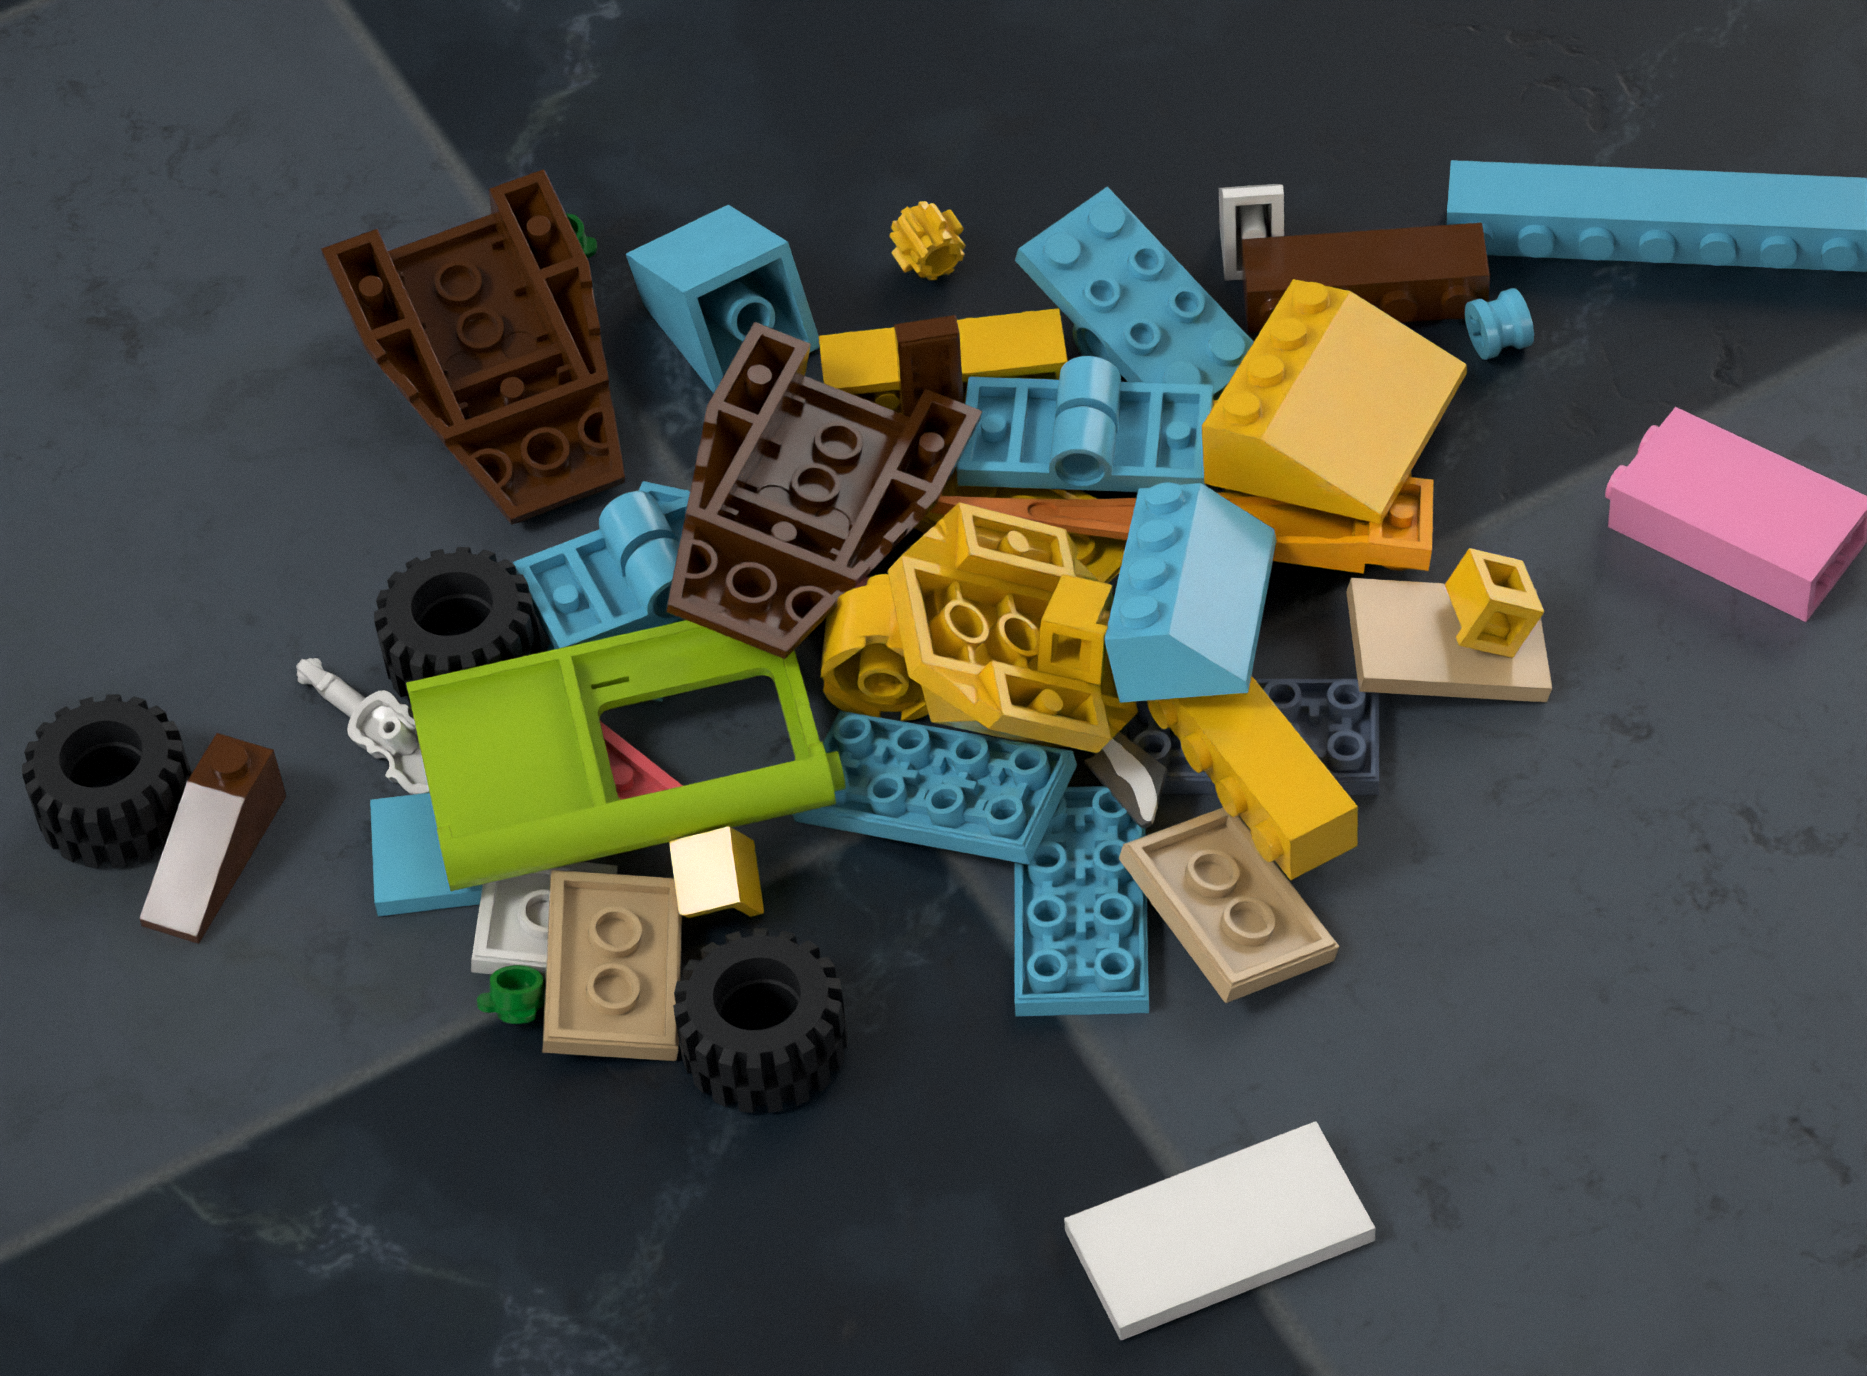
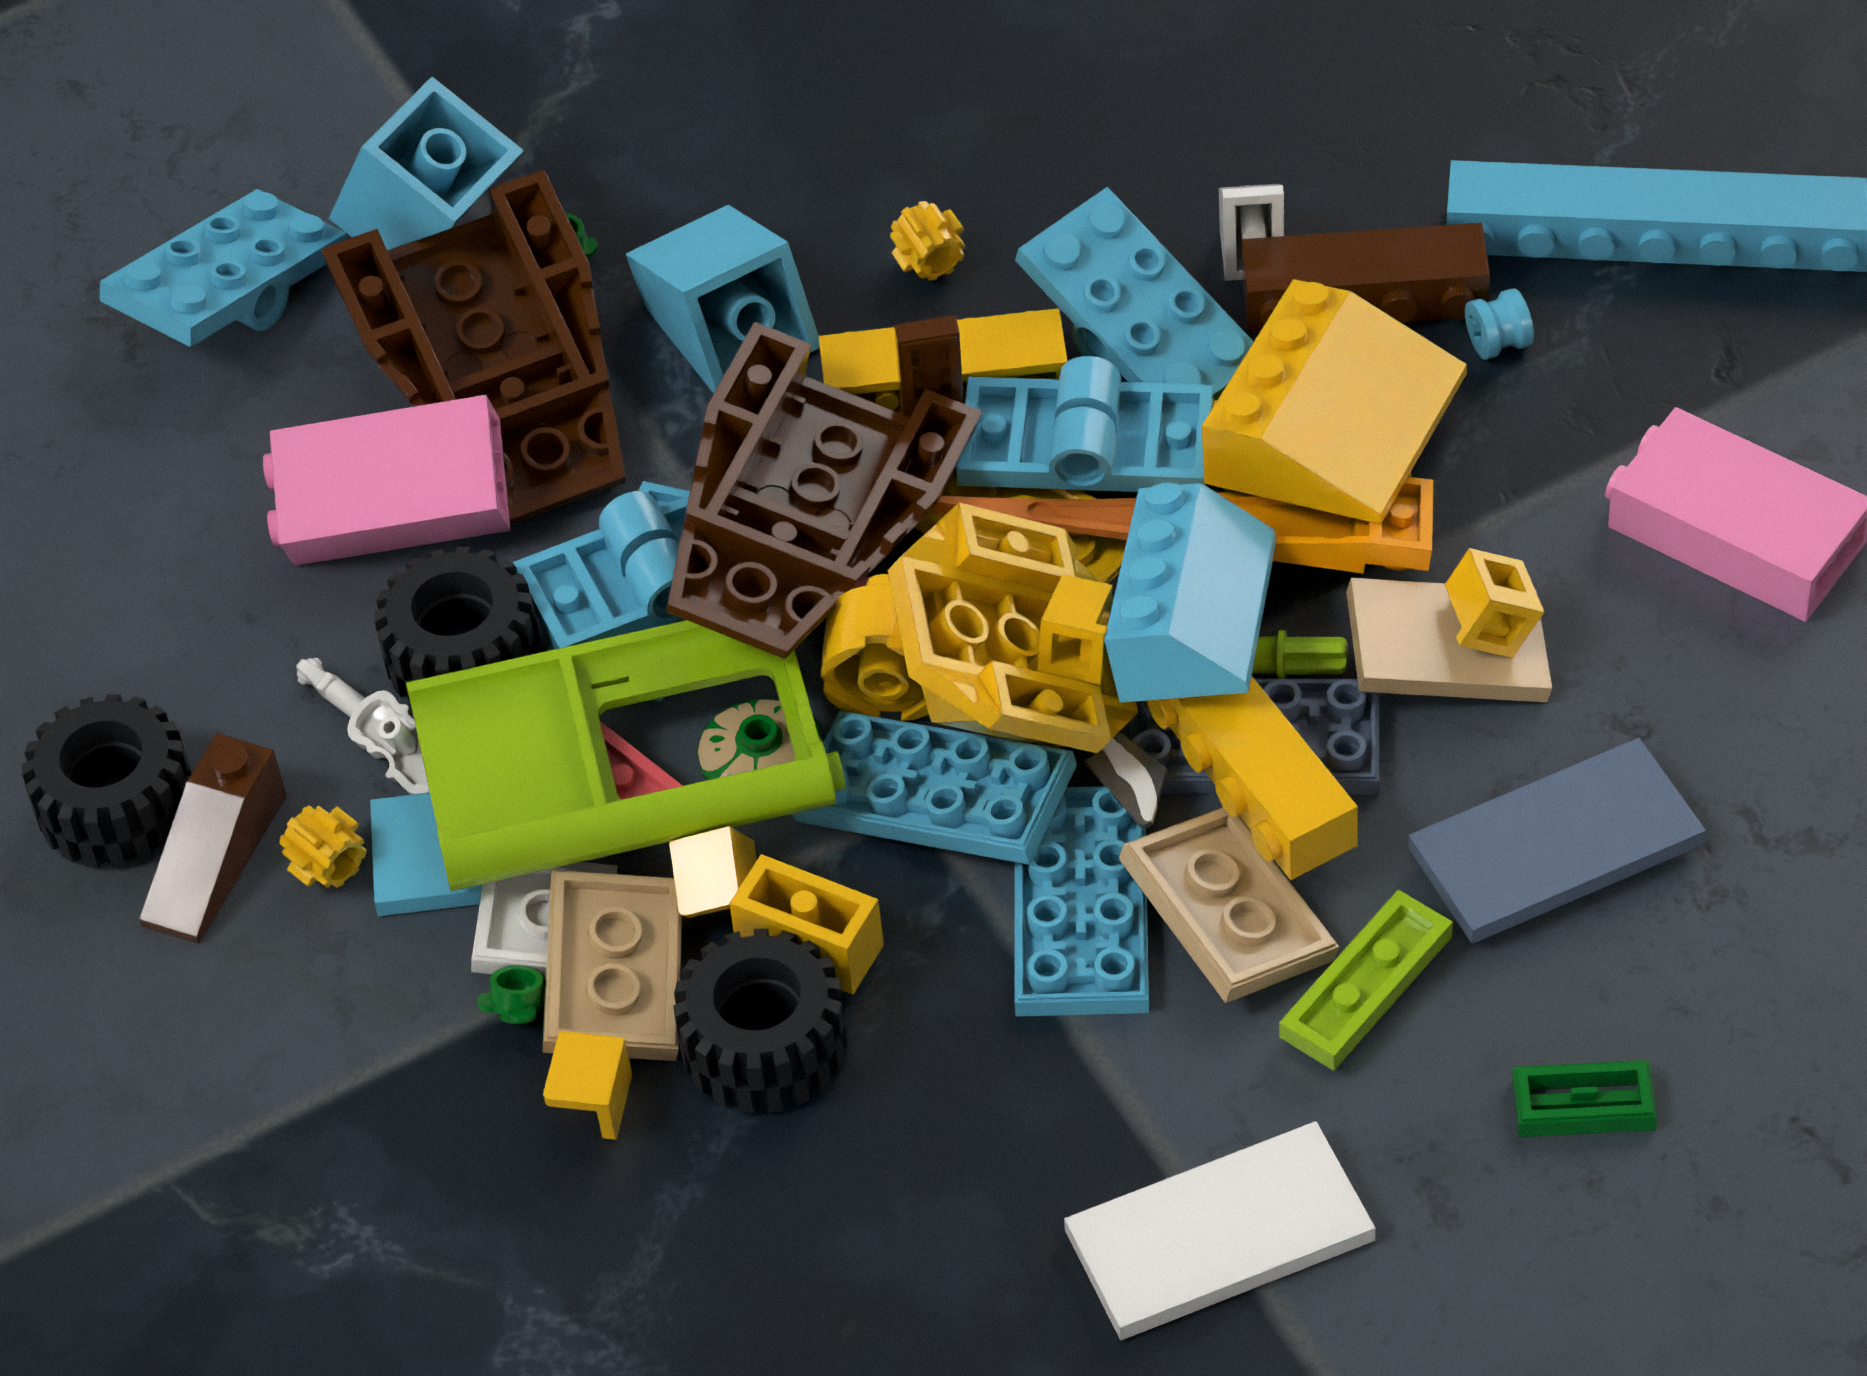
none -> medium azure plate [100,189,347,347]
none -> bright pink brick [263,395,511,566]
none -> yellow gear [279,805,367,888]
none -> medium azure slope [328,77,524,251]
none -> yellow panel [543,1031,632,1140]
none -> dish [697,698,823,781]
none -> yellow brick [729,854,884,995]
none -> lime axle [1252,630,1349,679]
none -> lime plate [1279,889,1453,1071]
none -> sand blue tile [1408,738,1706,944]
none -> green tile [1512,1060,1657,1137]

